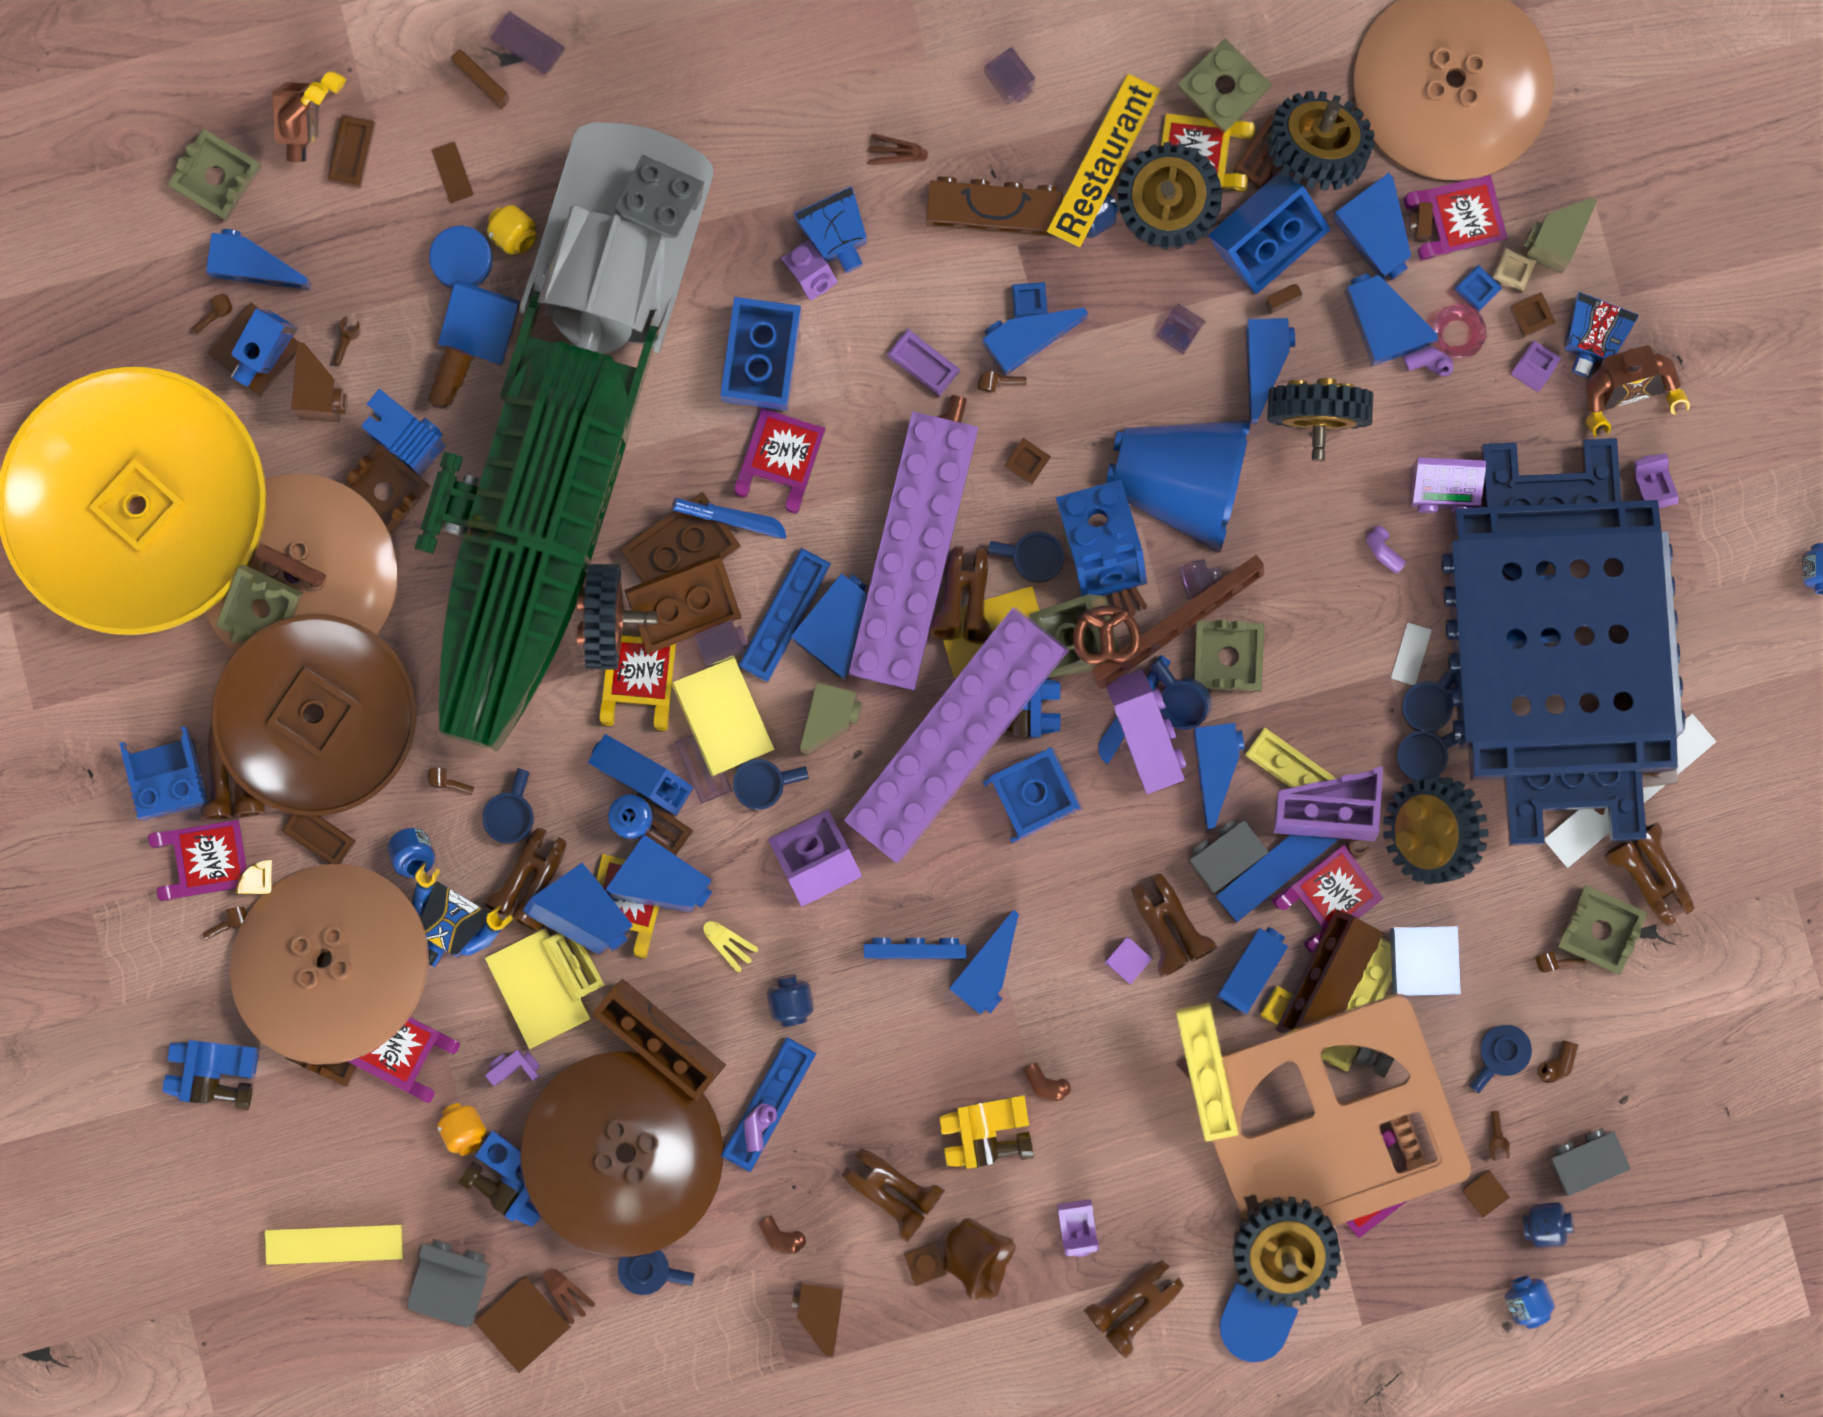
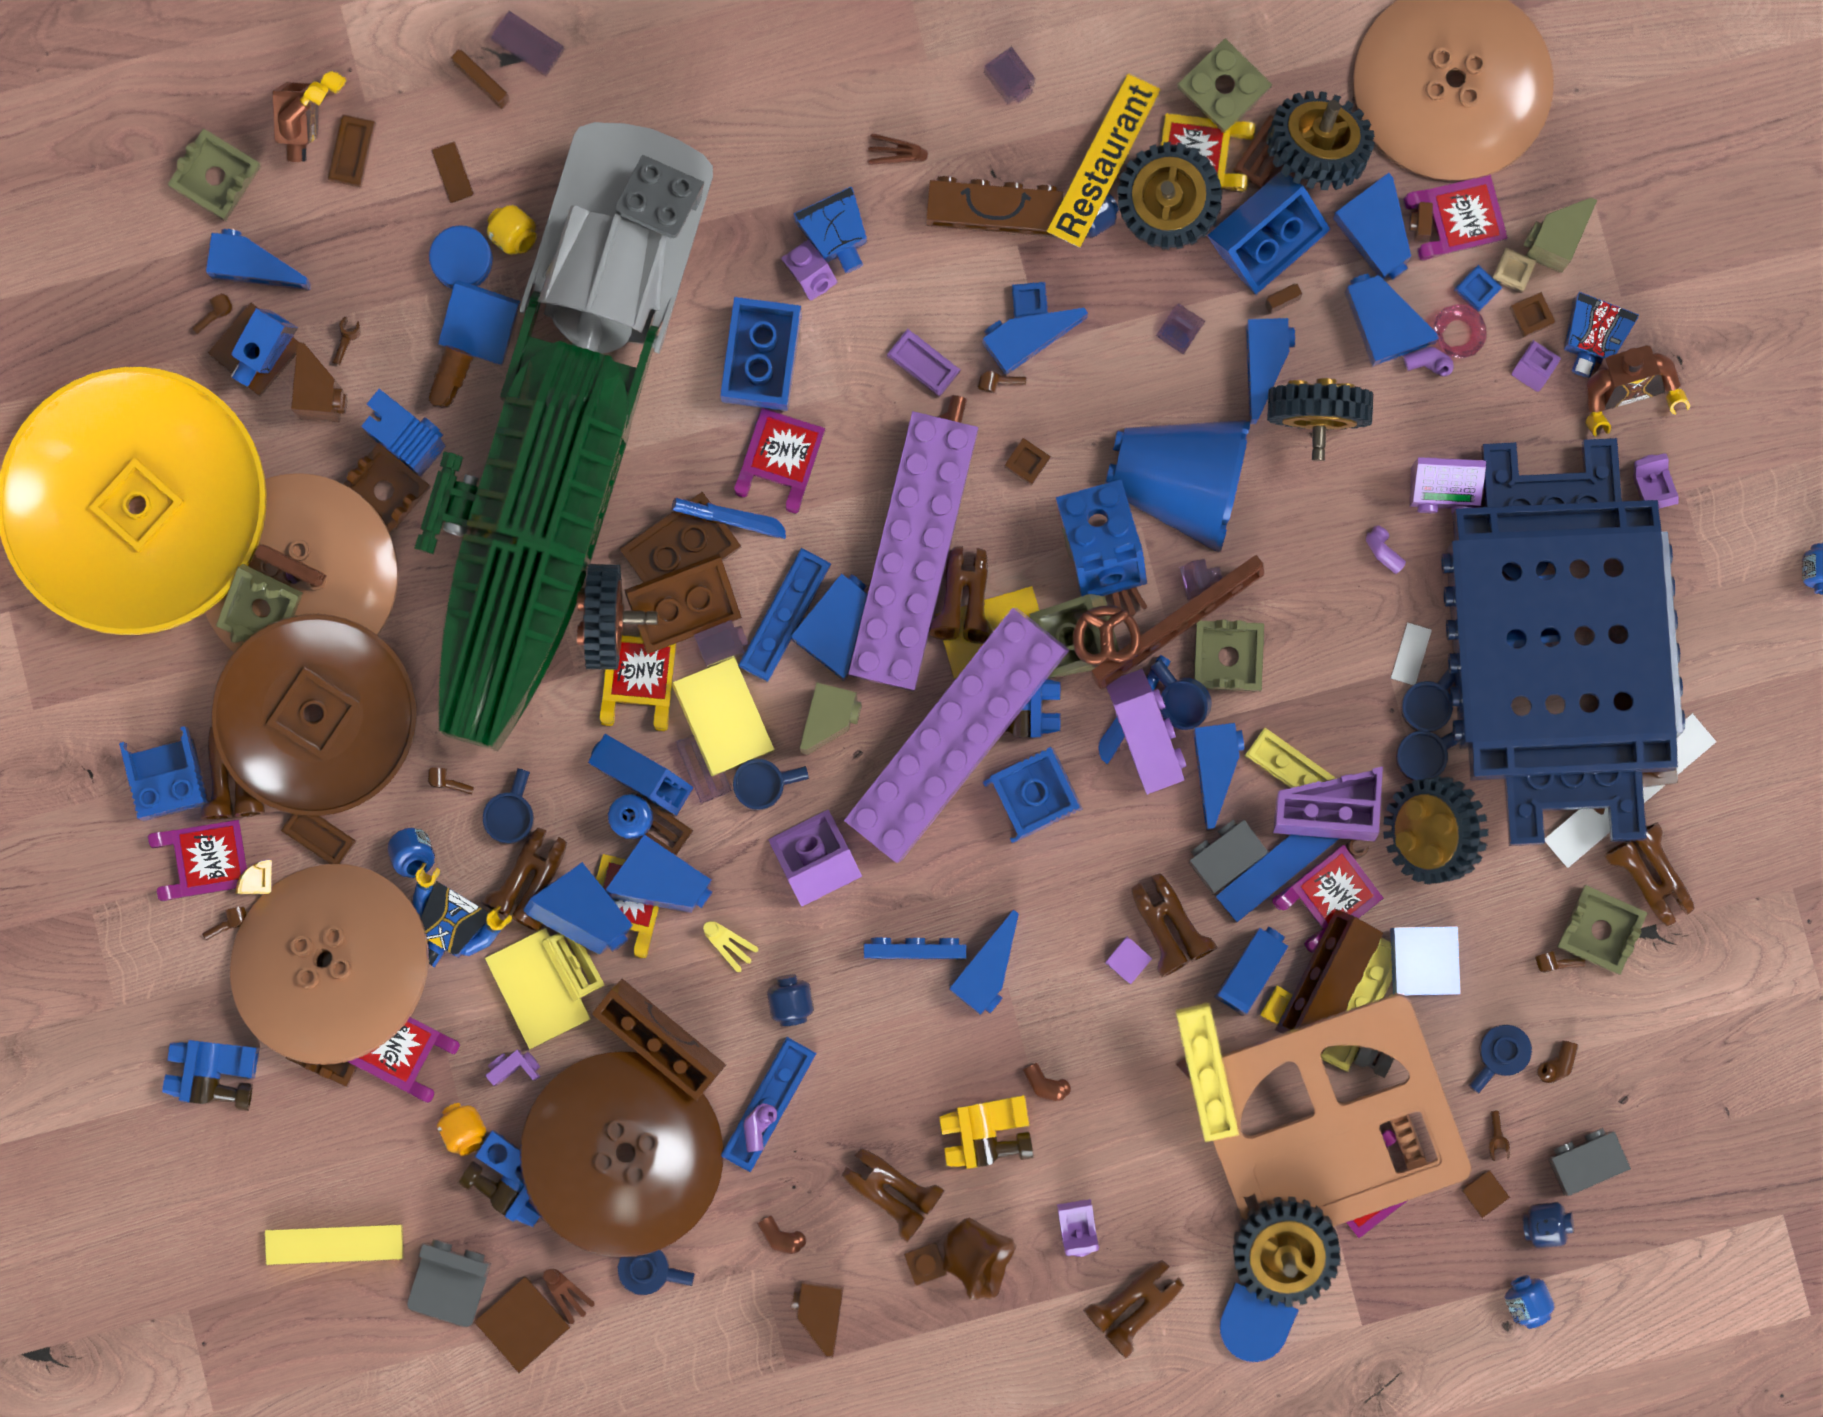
dark blue piece [988,531,1064,583] -> none

